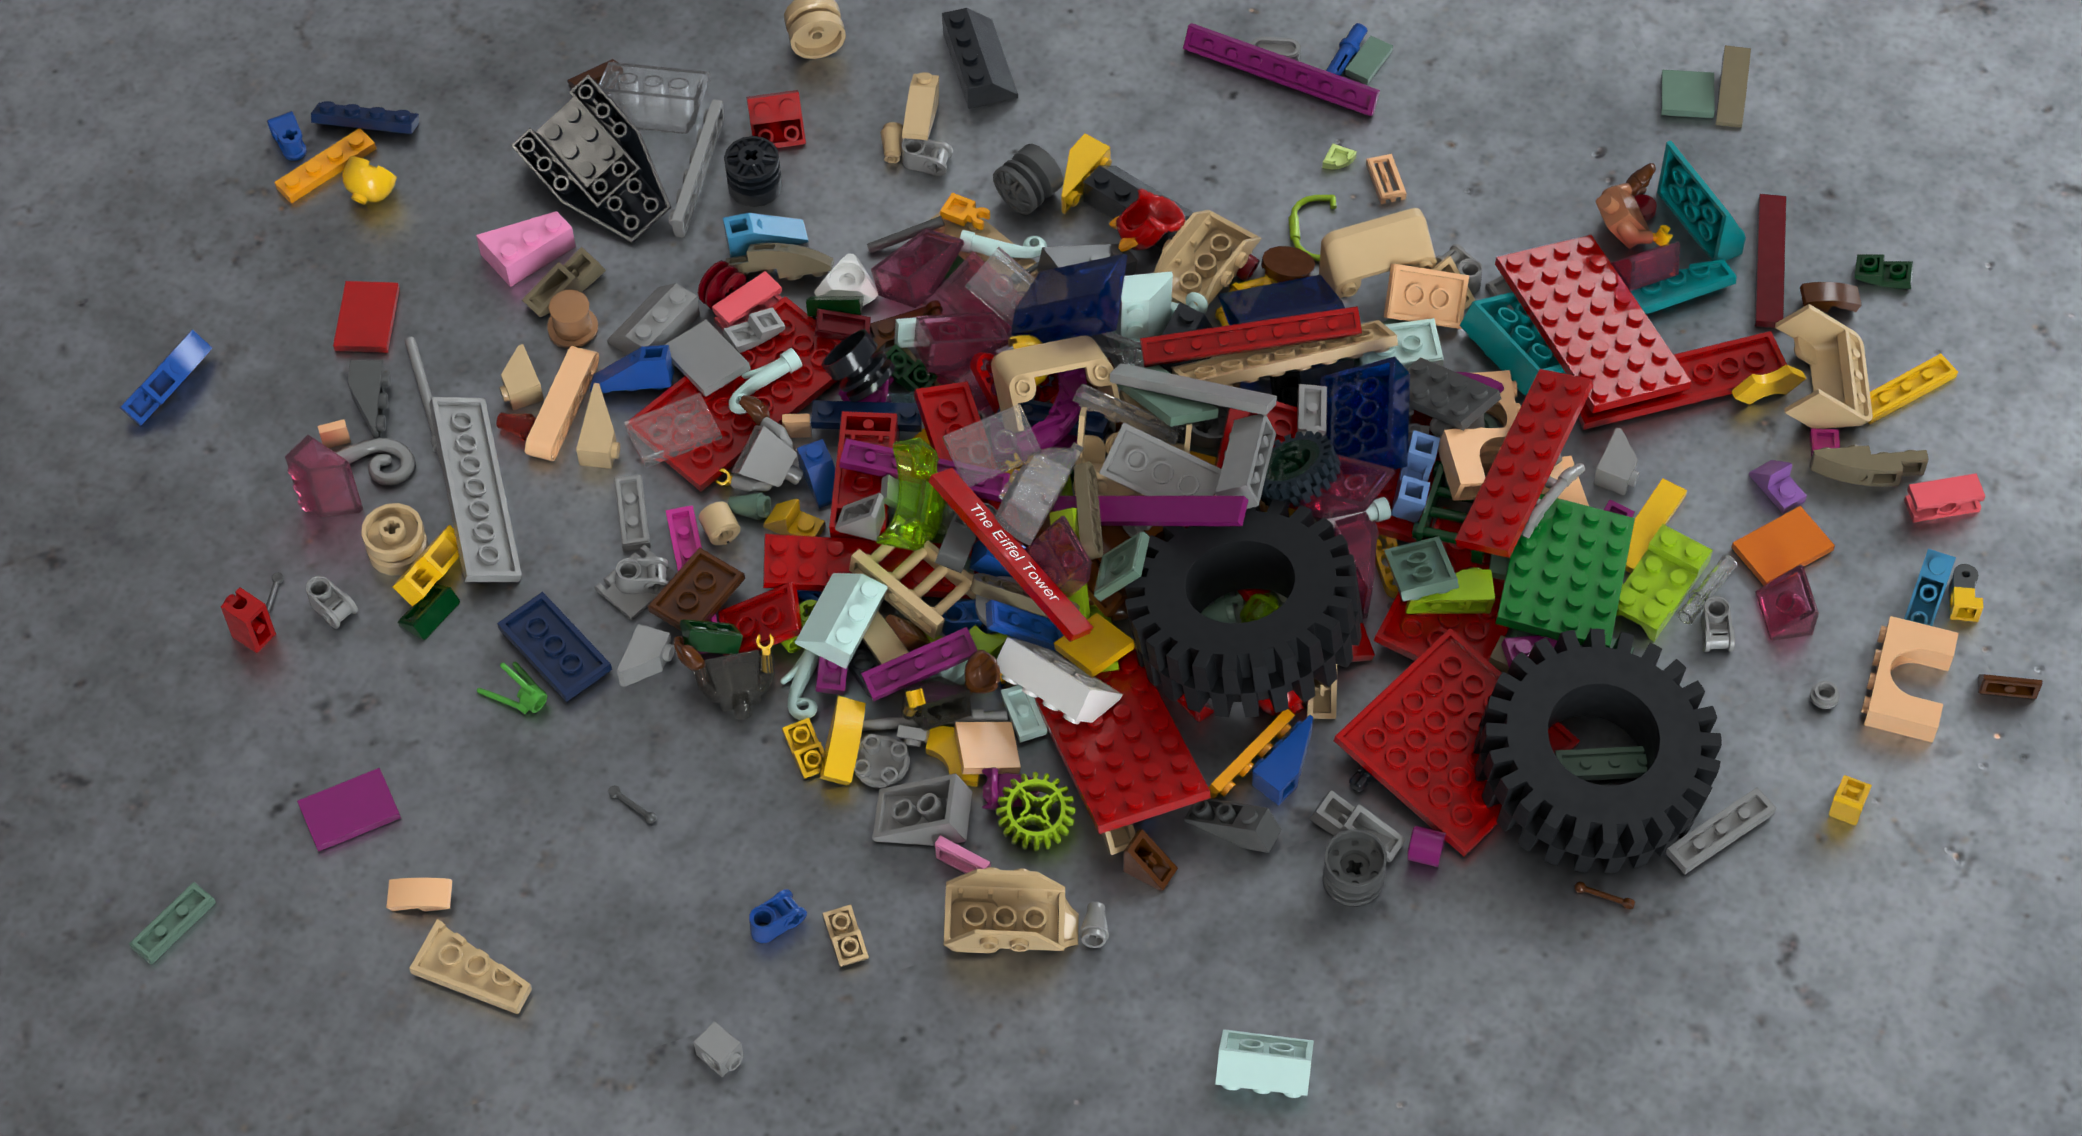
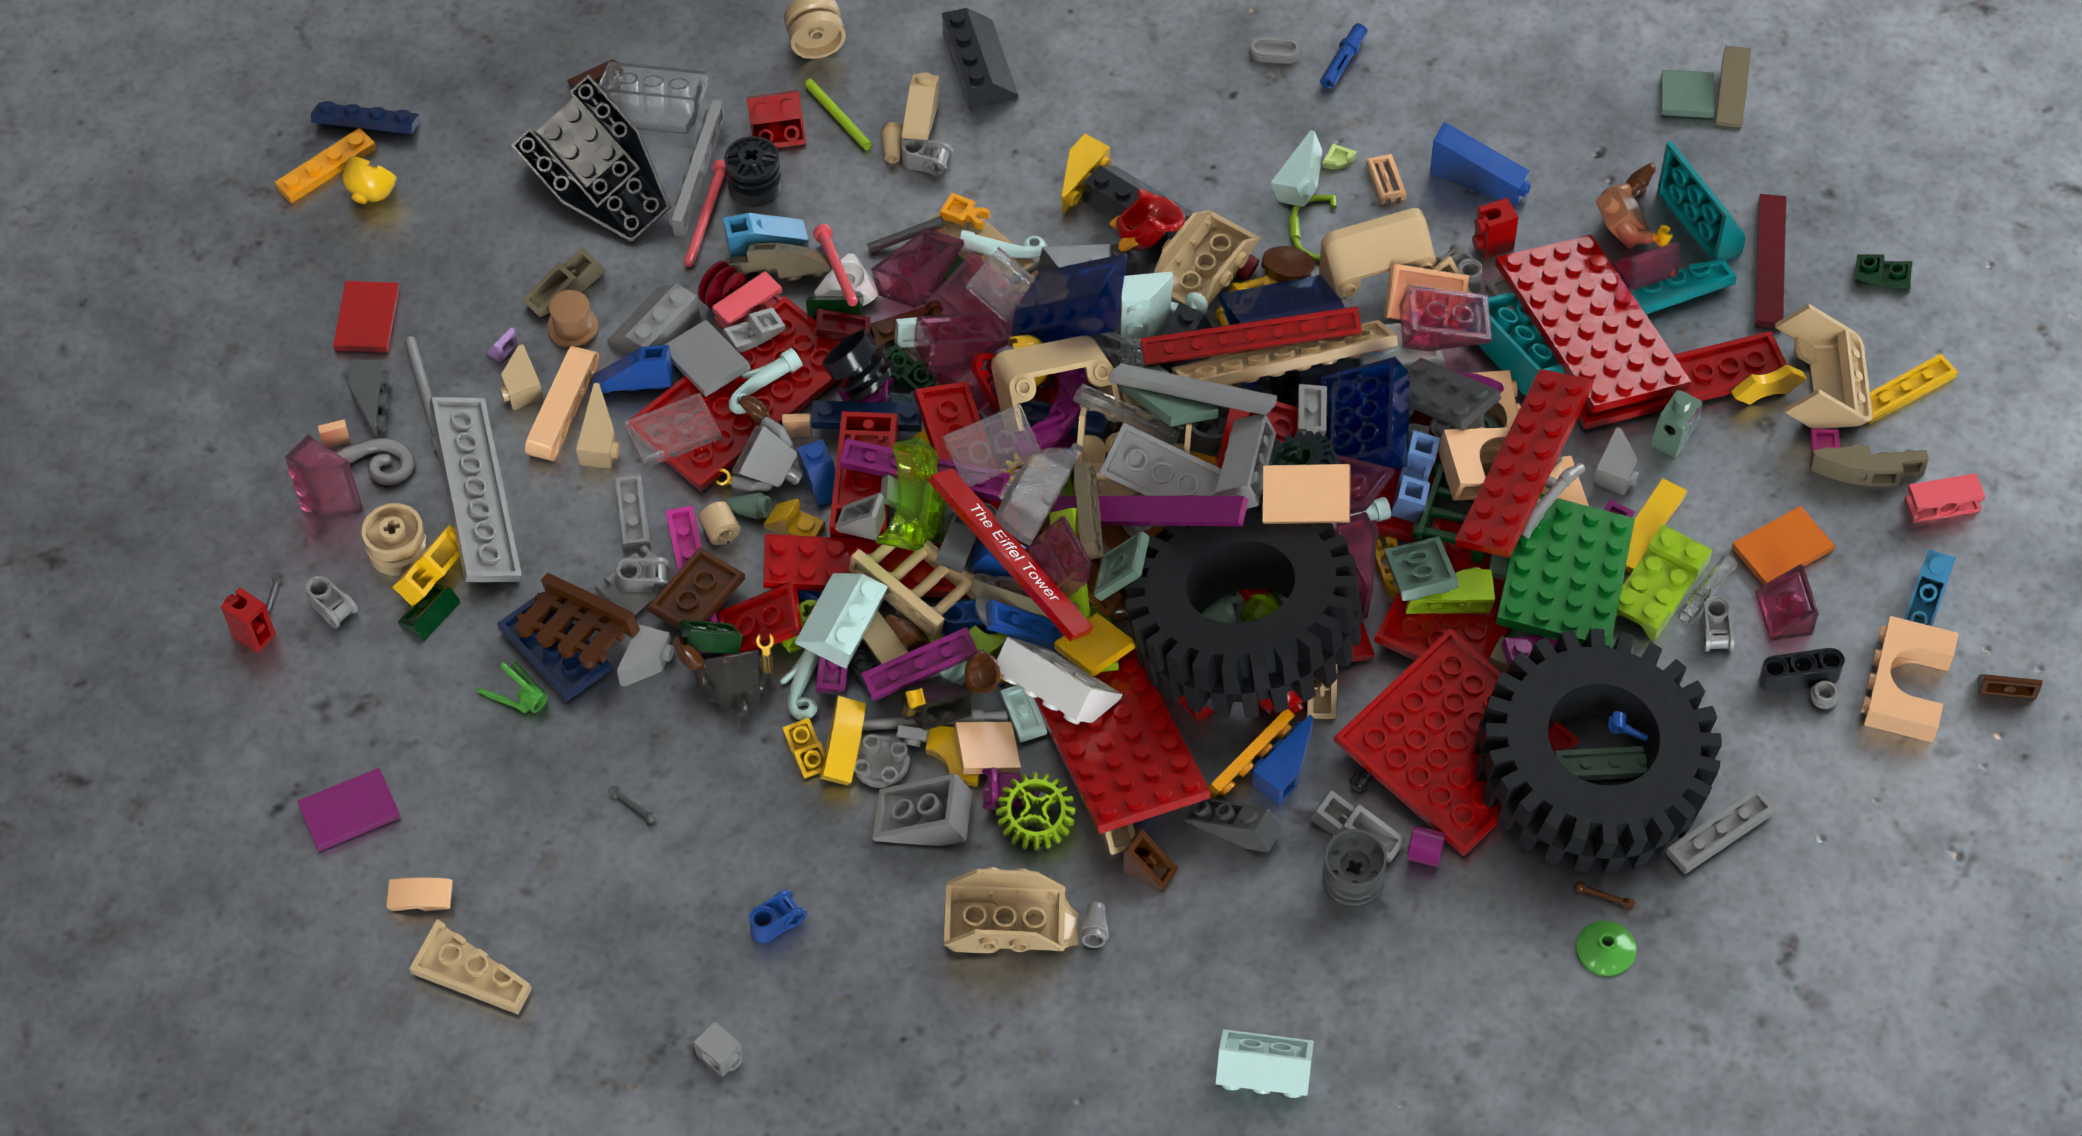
blue slope [119,329,212,426] -> none
sand green tile [129,882,216,965] -> none
blue piece [267,111,307,161] -> none
bright pink wedge [476,211,576,287] -> none
clear red cone [496,412,536,440] -> none
tan slope [822,905,869,967] -> none
bright pink tile [935,835,991,874] -> none
dark grey wheel [993,144,1063,215] -> none
magenta tile [1183,23,1380,116] -> none
sand green tile [1345,36,1393,85] -> none
dark red tile [1634,194,1657,221] -> none
medium lavender slope [1749,460,1807,514] -> none
reddish brown slope [1800,282,1862,313] -> none
yellow slope [1829,775,1872,825] -> none
yellow leg [1949,564,1983,622] -> none
none -> lavender slope [486,327,518,363]
none -> reddish brown fence [515,572,640,668]
none -> coral bar [684,160,726,268]
none -> lime bar [804,79,872,150]
none -> coral bar [813,224,858,306]
none -> light nougat tile [1263,464,1350,524]
none -> light aqua slope [1271,130,1322,207]
none -> clear pink slope [1399,285,1491,352]
none -> blue slope [1430,122,1531,206]
none -> red brick [1472,198,1519,259]
none -> bright green dish [1576,921,1637,976]
none -> blue hand [1608,711,1648,742]
none -> sand green torso [1651,390,1702,458]
none -> black beam [1758,648,1845,693]

